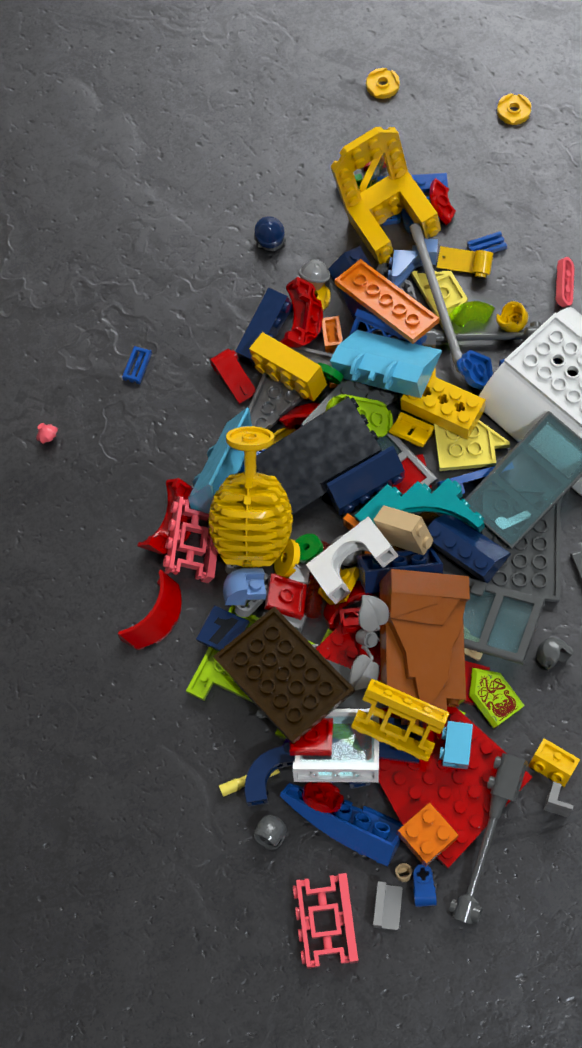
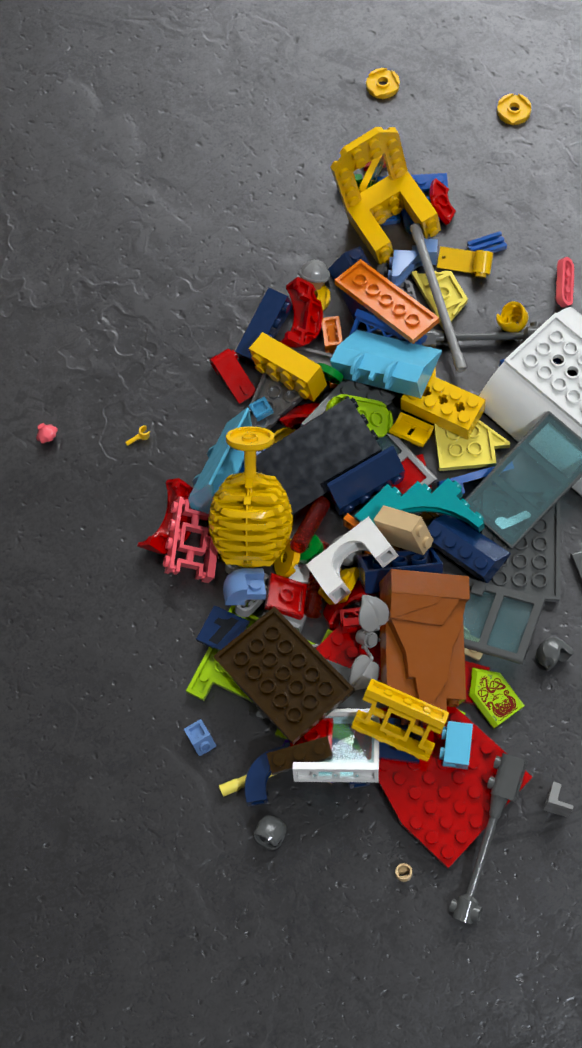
red windscreen [118,569,182,650] -> none
blue tile [122,346,152,384] -> none
dark blue hair [254,216,286,251] -> none
blue wedge [280,783,402,867] -> none
coral fence [293,873,358,969] -> none
red tile [302,782,344,813] -> none
light grey panel [373,881,403,930] -> none
orange brick [397,803,458,867] -> none
blue piece [413,864,437,907] -> none
clear neon green tile [449,301,495,327] -> none
blue plate [457,350,493,390] -> none
yellow bracket [529,739,580,787] -> none
none -> yellow hand [125,425,150,446]
none -> medium blue bracket [184,719,216,756]
none -> dark azure tile [248,396,274,422]
none -> dark brown plate [267,736,333,775]
none -> clear red piece [290,496,331,553]

